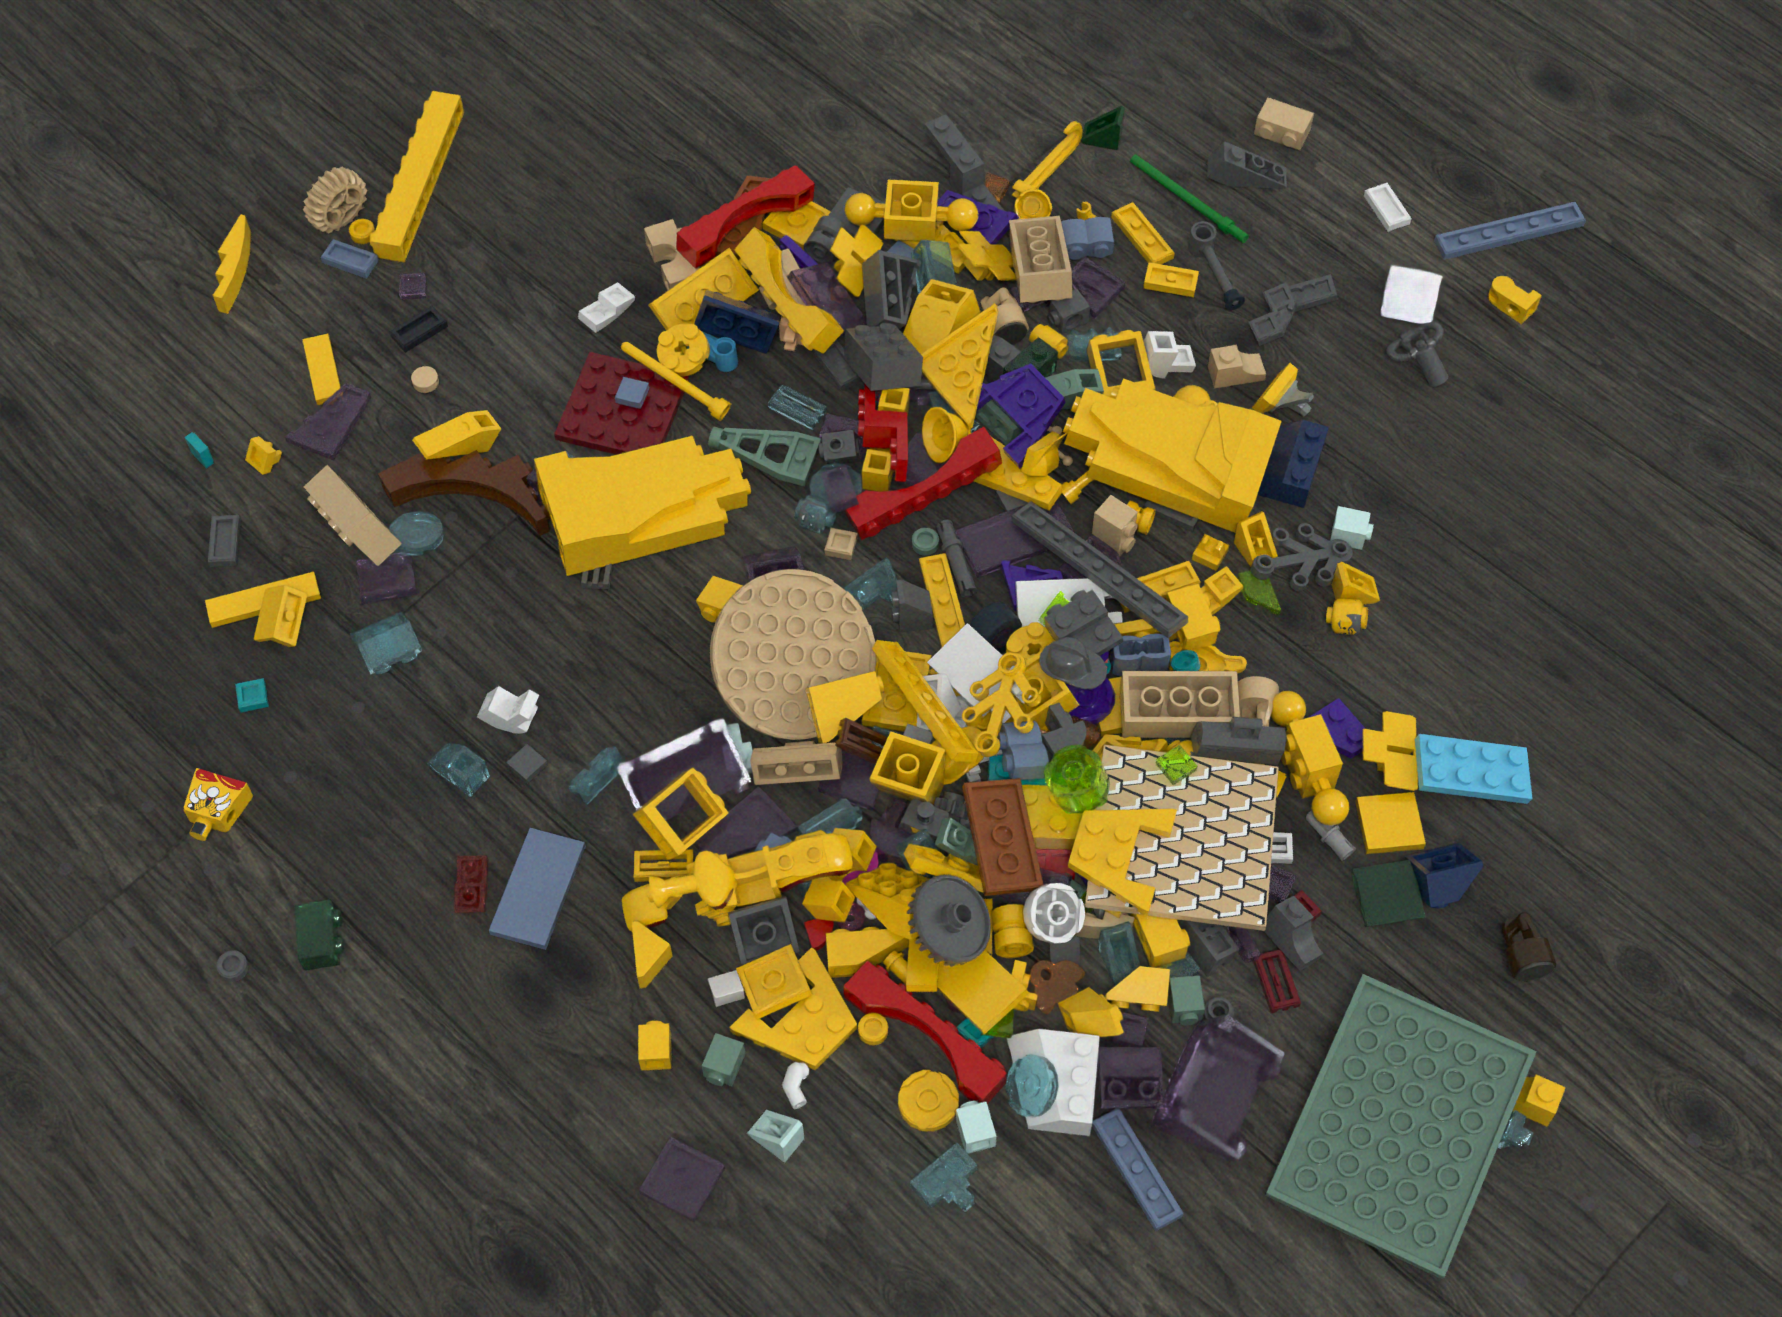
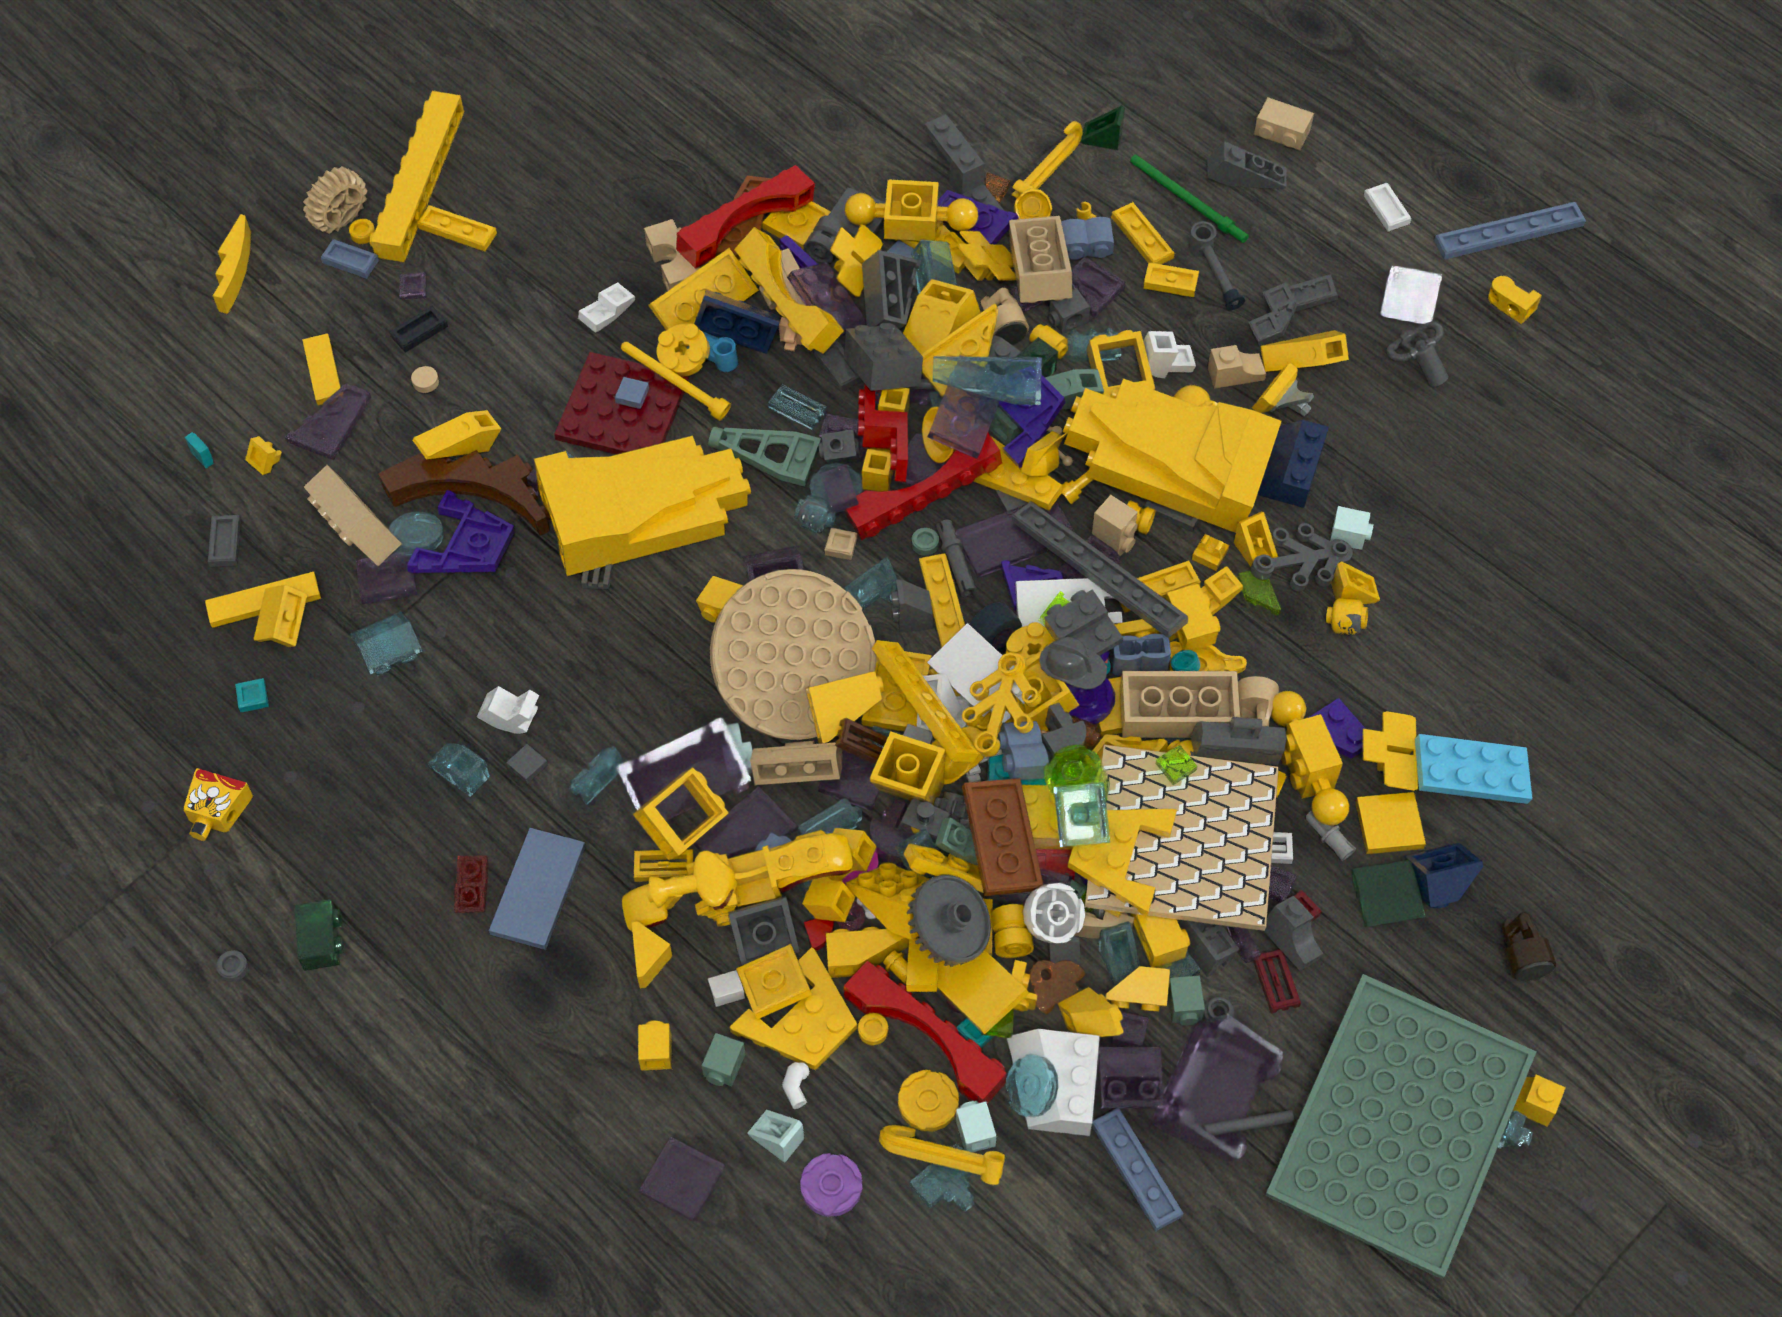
none -> dark purple wing [407,490,515,573]
none -> yellow tile [417,205,497,251]
none -> medium lavender tile [800,1153,862,1217]
none -> yellow piece [879,1125,1005,1185]
none -> tile [927,355,1009,459]
none -> clear light blue wedge [933,356,1042,405]
none -> clear light blue slope [1054,782,1110,847]
none -> dark grey bar [1202,1110,1294,1137]
none -> yellow slope [1261,330,1349,372]

